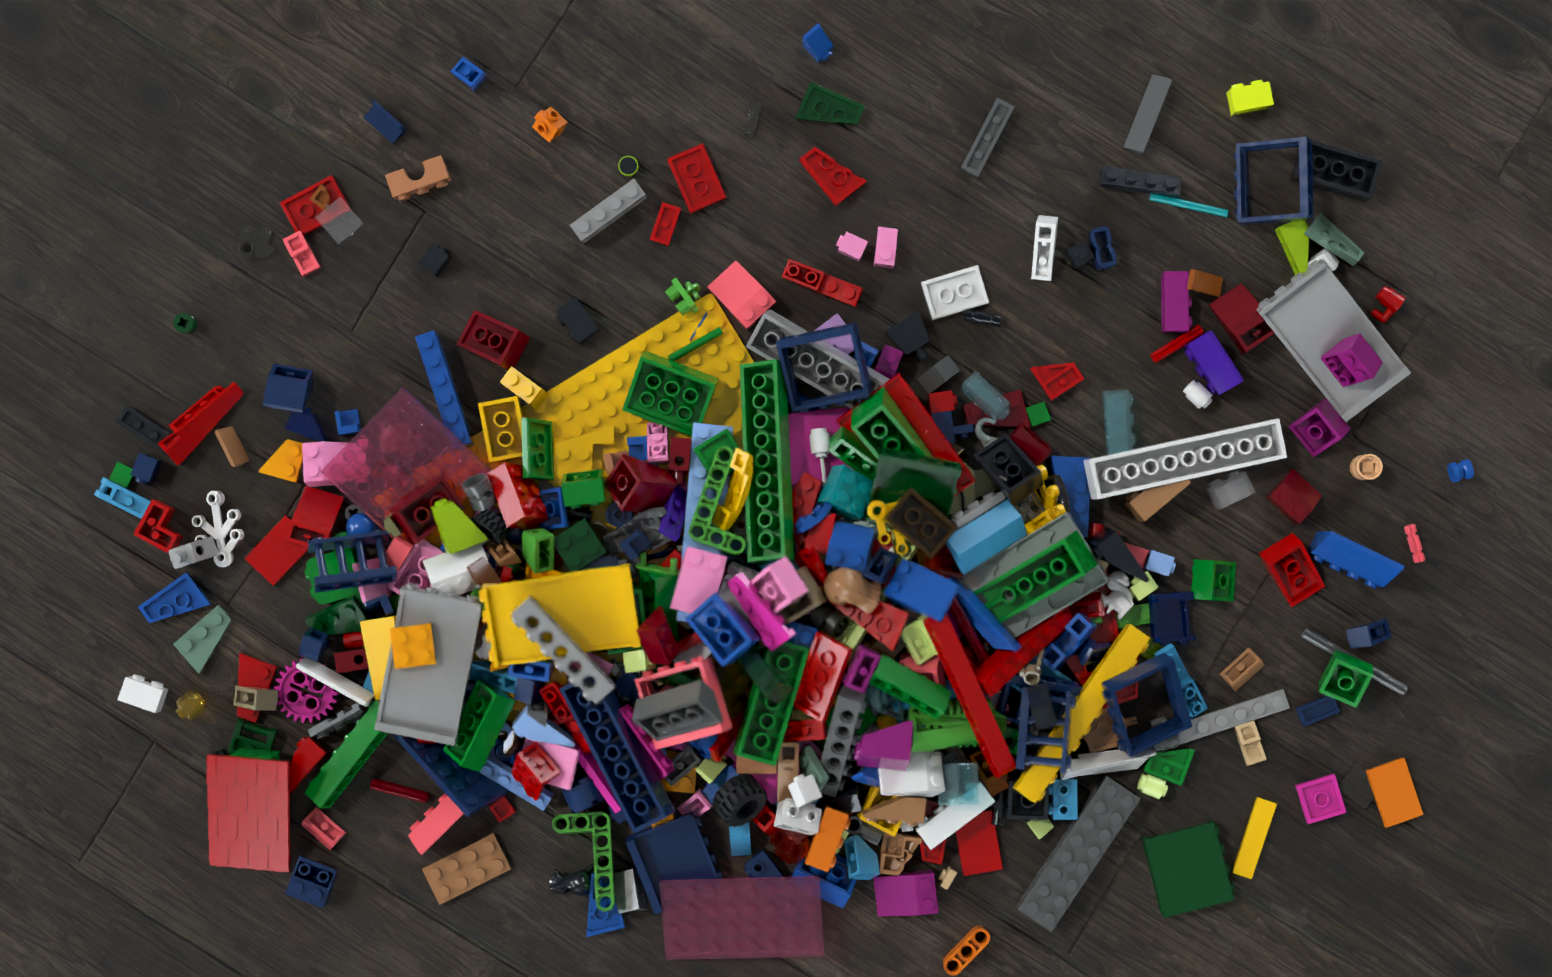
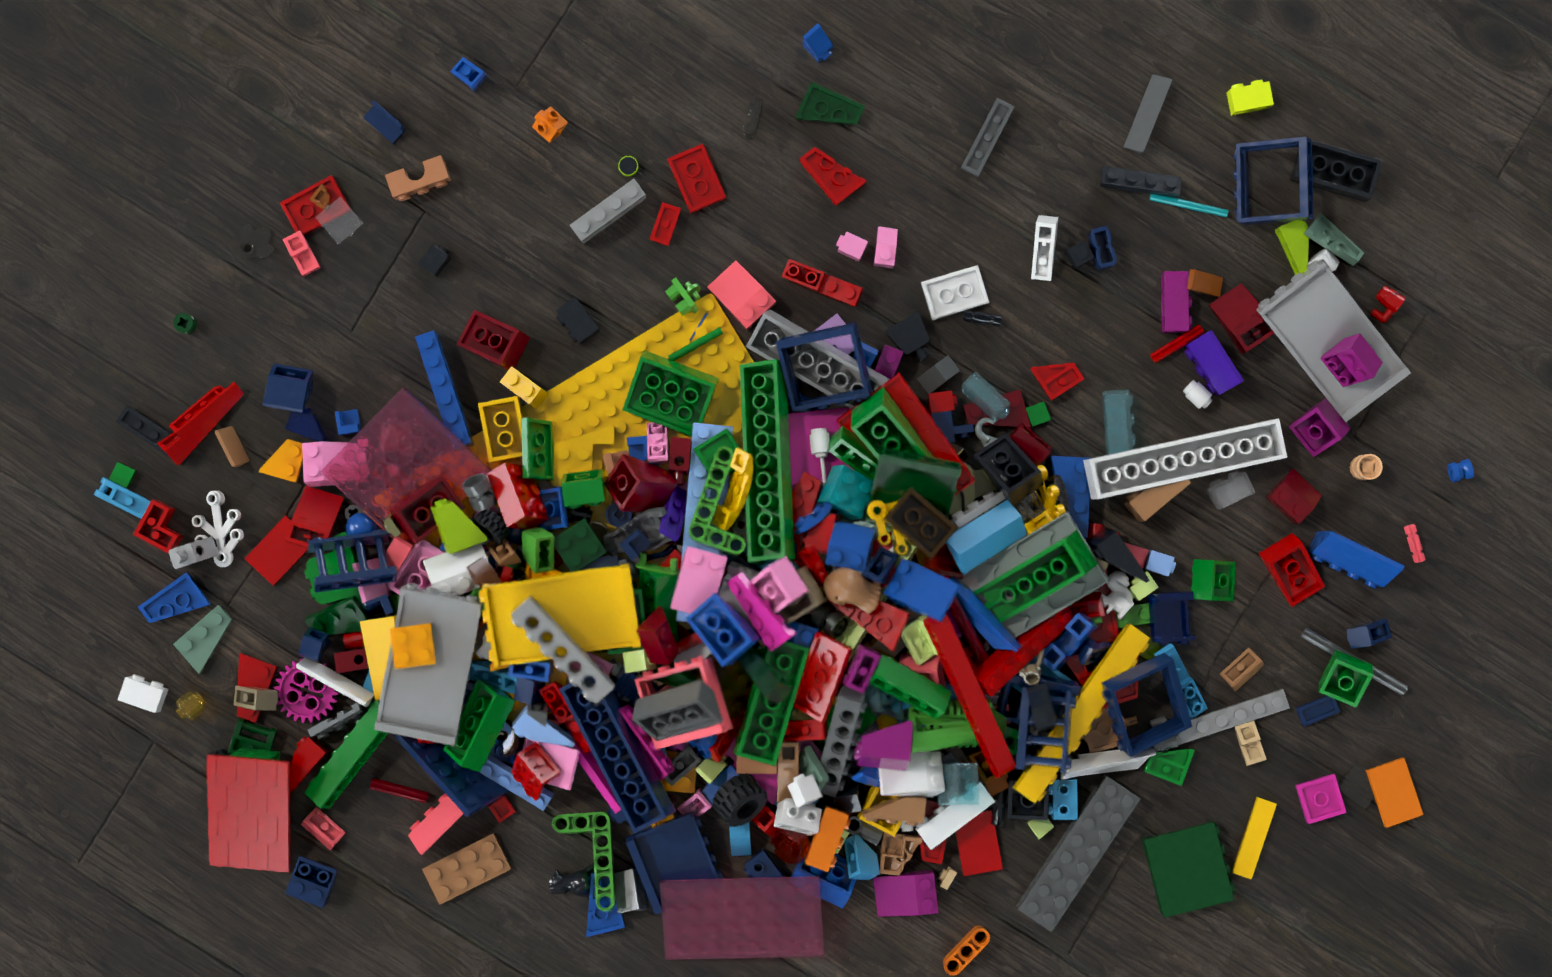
dark blue brick [130,453,163,485] -> none
dark blue brick [561,775,605,814] -> none
yellowish green brick [1137,774,1168,799] -> none

